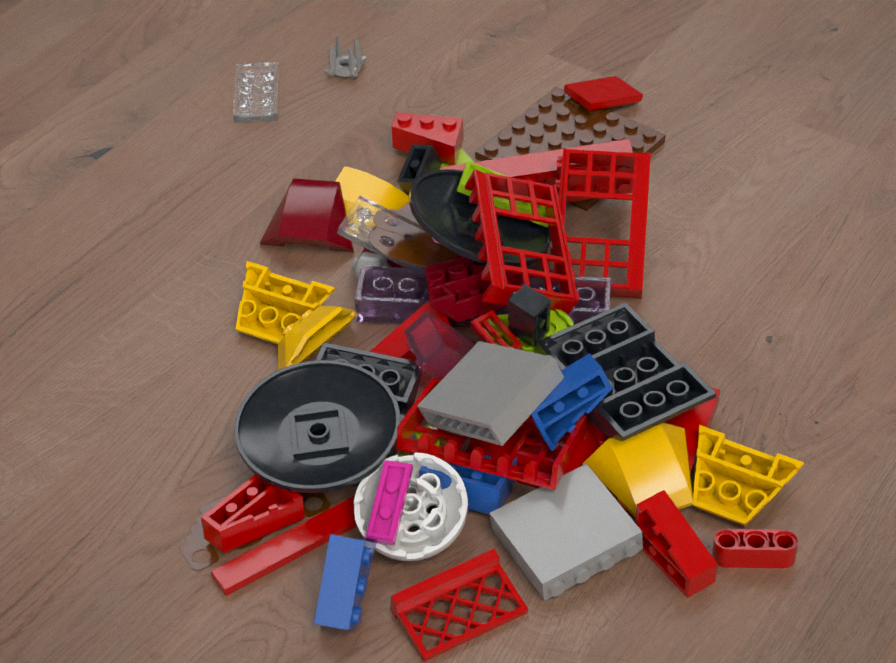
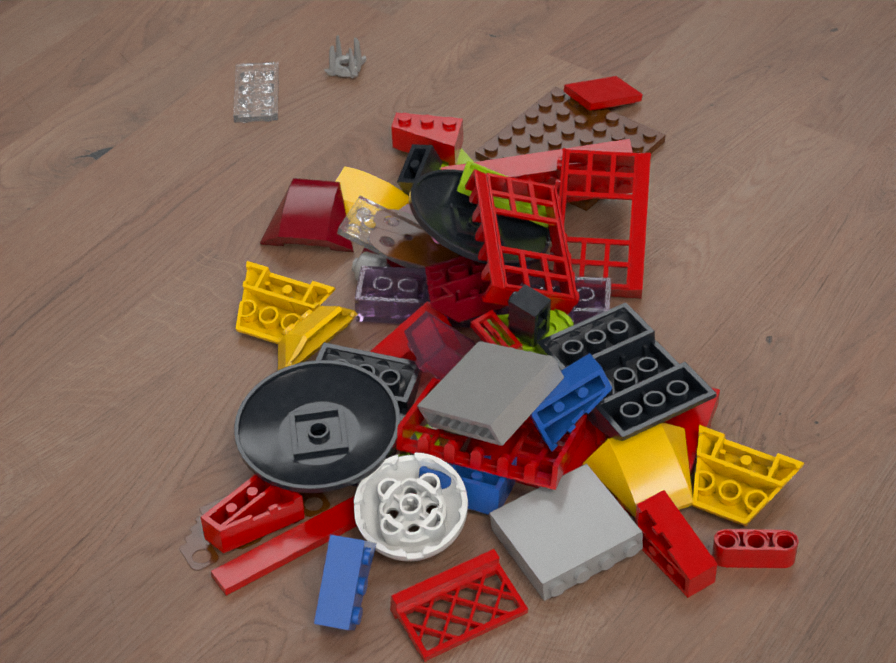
dark pink tile [365,460,413,546] -> none

